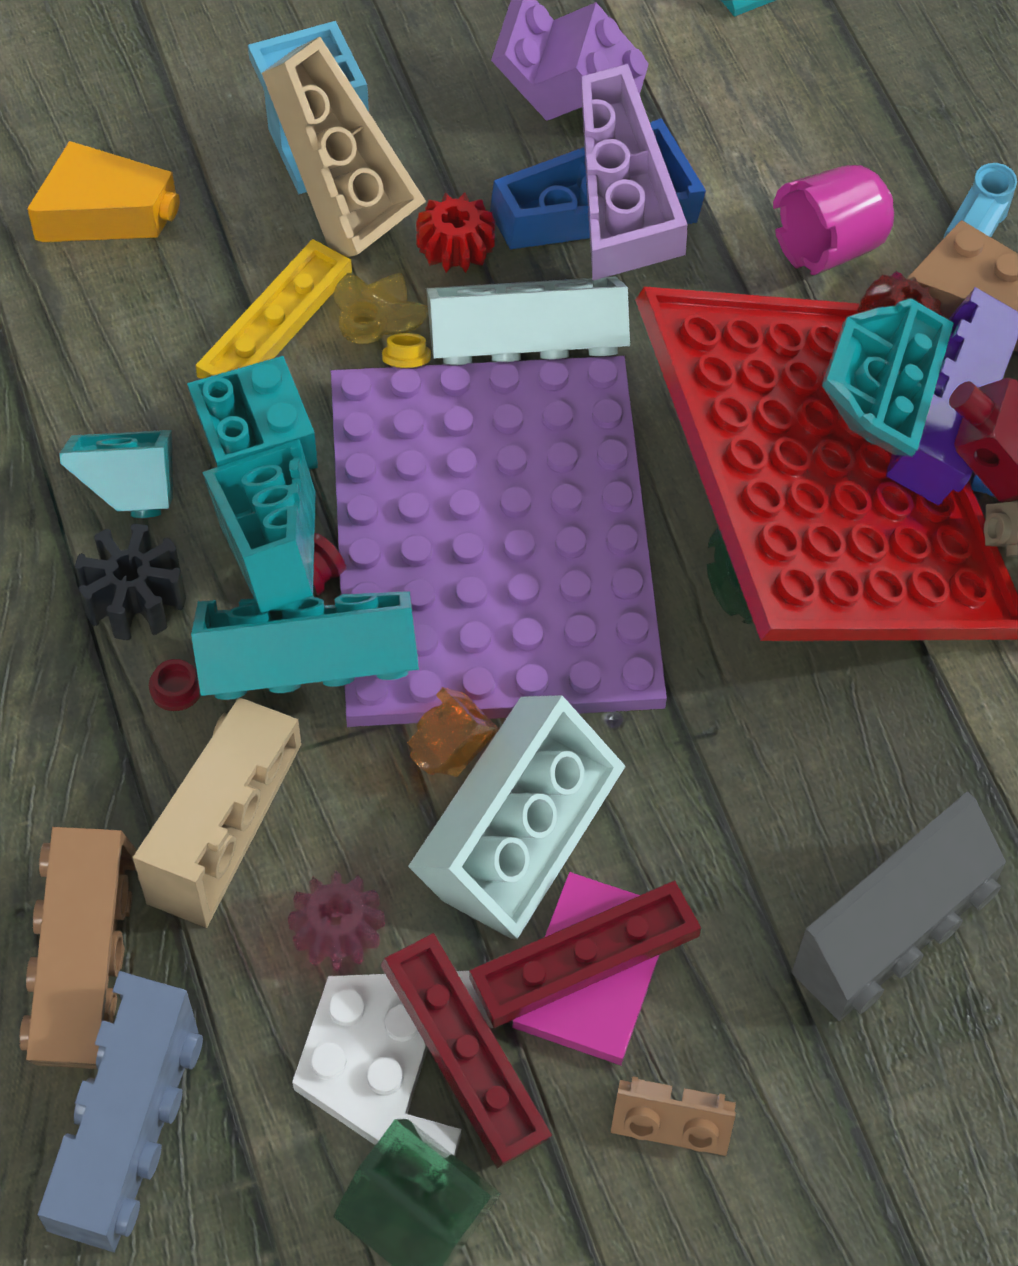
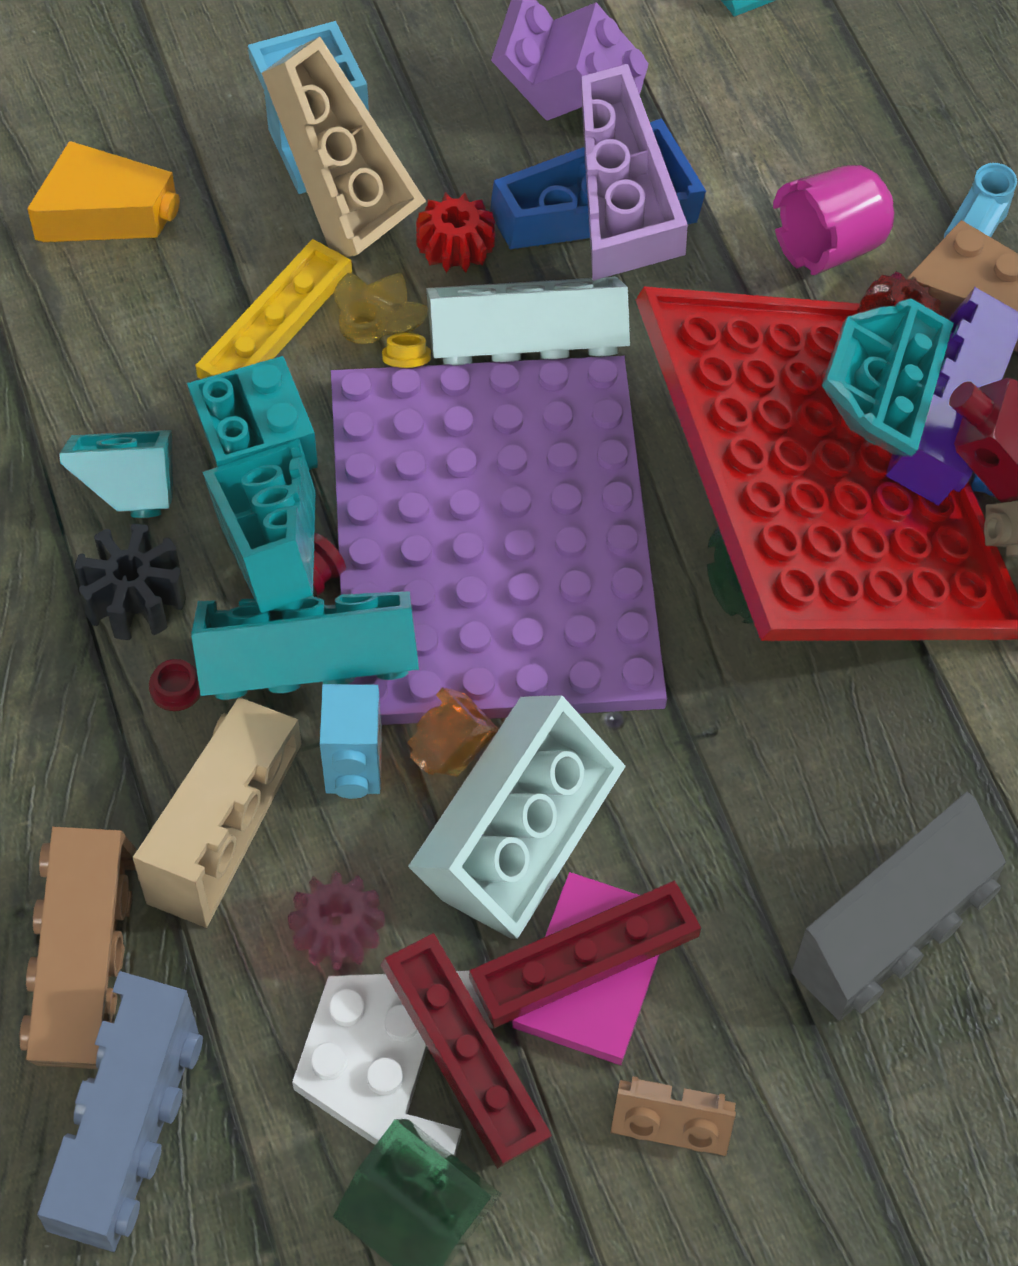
none -> medium azure brick [320,684,382,799]

